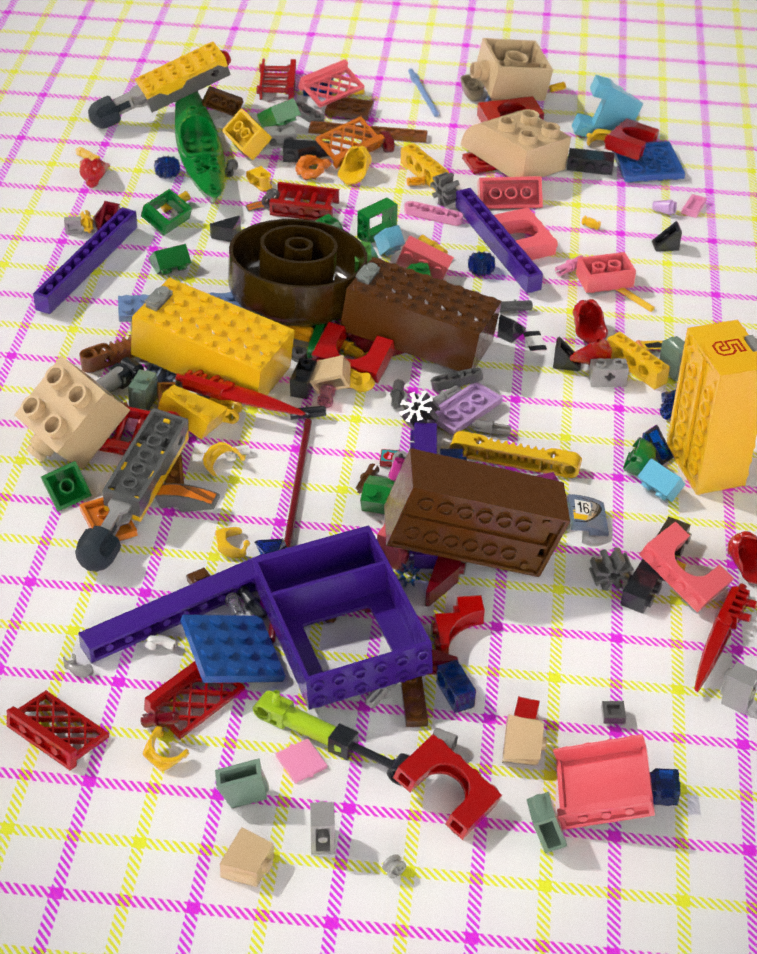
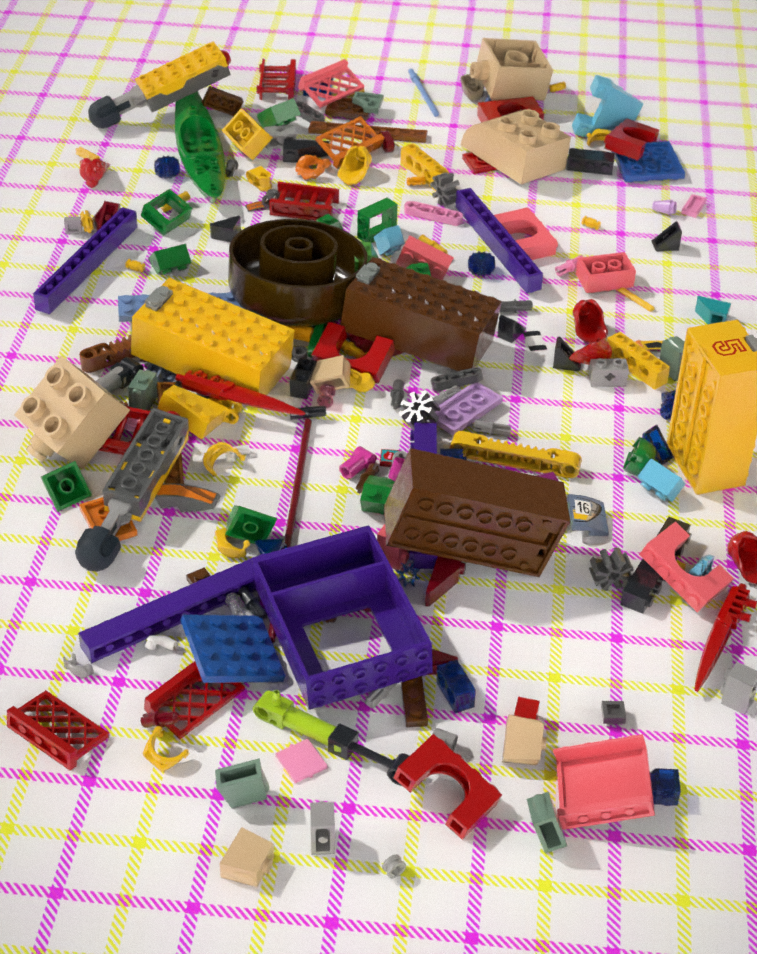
red arch [431,595,485,654] -> none
coral slope [477,176,543,209] -> none
none -> yellow piece [125,259,146,273]
none -> green slope [225,505,277,547]
none -> dark pink piece [339,446,377,480]
none -> sand green tile [352,91,384,114]
none -> medium azure slope [688,555,715,576]
none -> teal slope [695,296,731,324]

